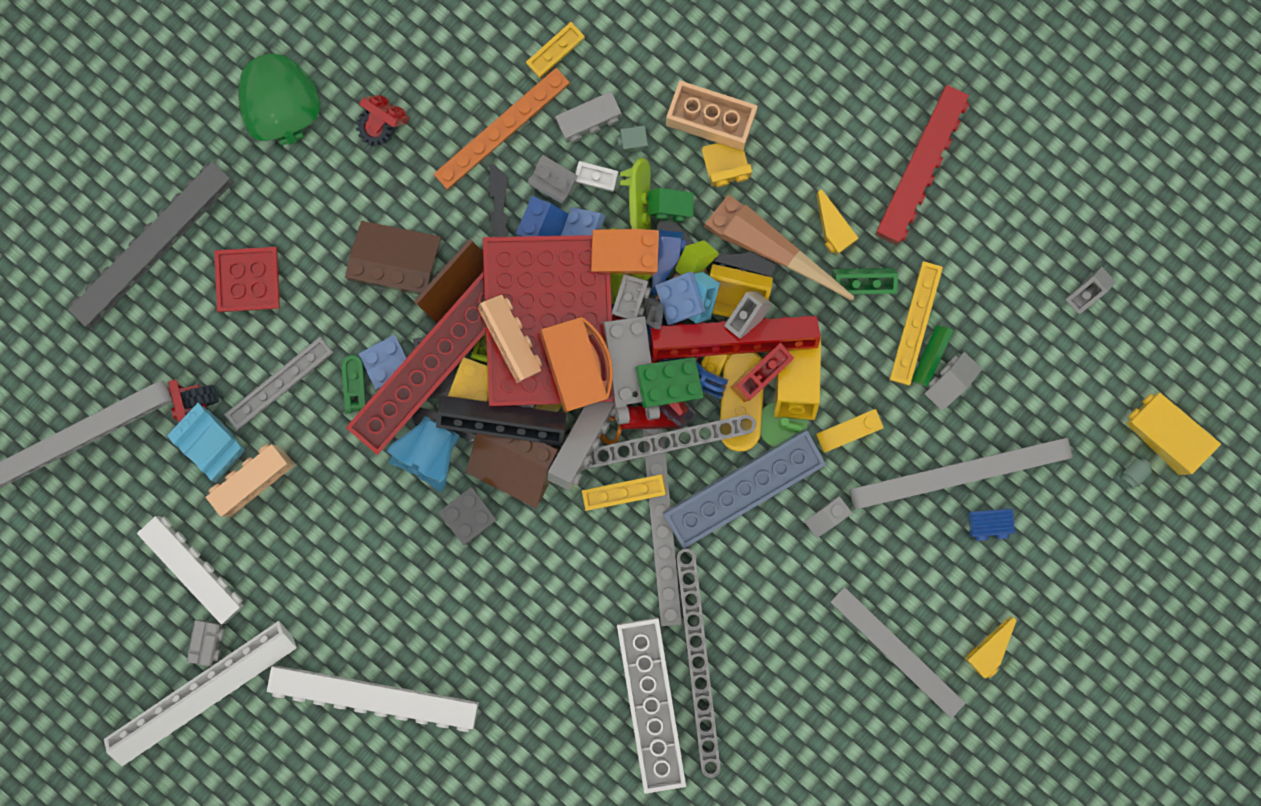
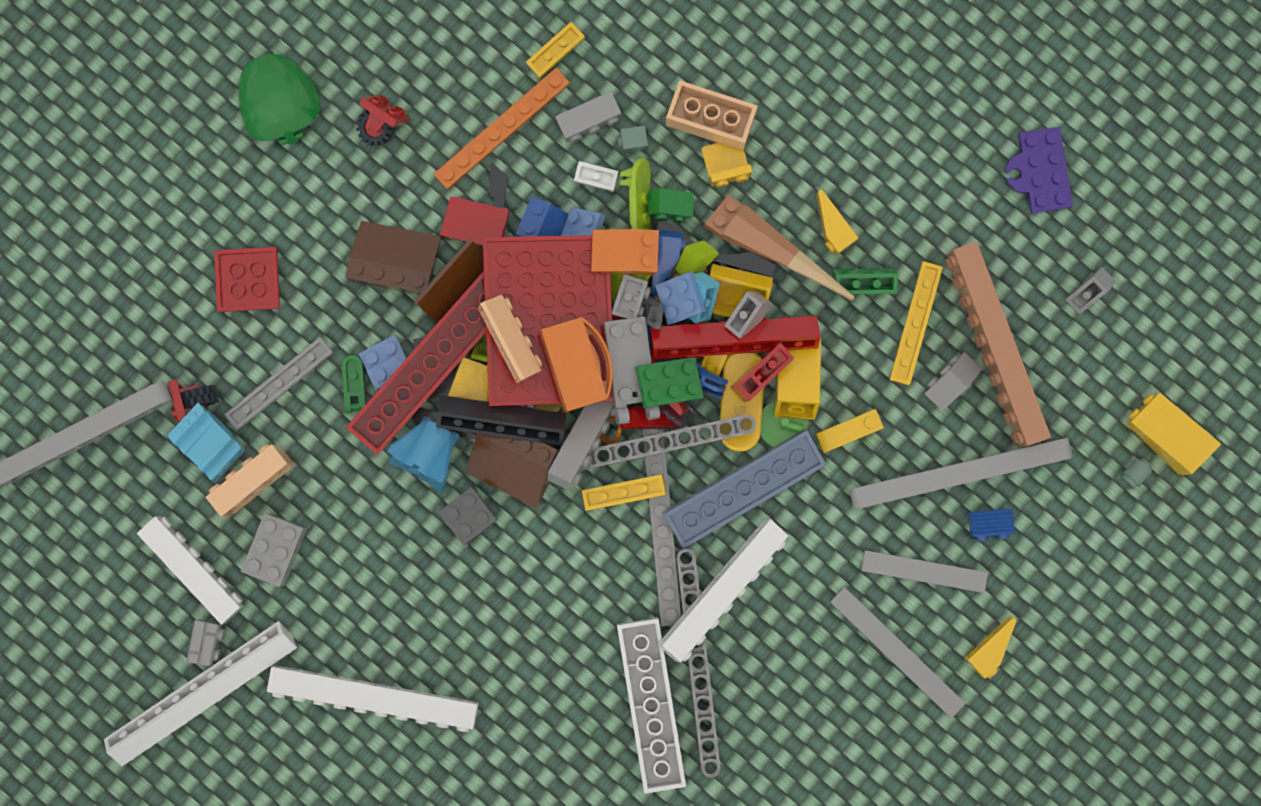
dark grey brick [68,162,234,329] -> none
light grey bracket [528,155,578,203] -> none
light grey slope [804,496,852,538] -> none
red brick [874,85,969,245] -> none
green tile [911,325,954,386] -> none
none -> light grey brick [241,513,308,587]
none -> red tile [440,196,510,247]
none -> white brick [657,519,788,663]
none -> light grey tile [861,550,988,593]
none -> nougat brick [945,241,1051,448]
none -> dark purple plate [1004,127,1073,214]

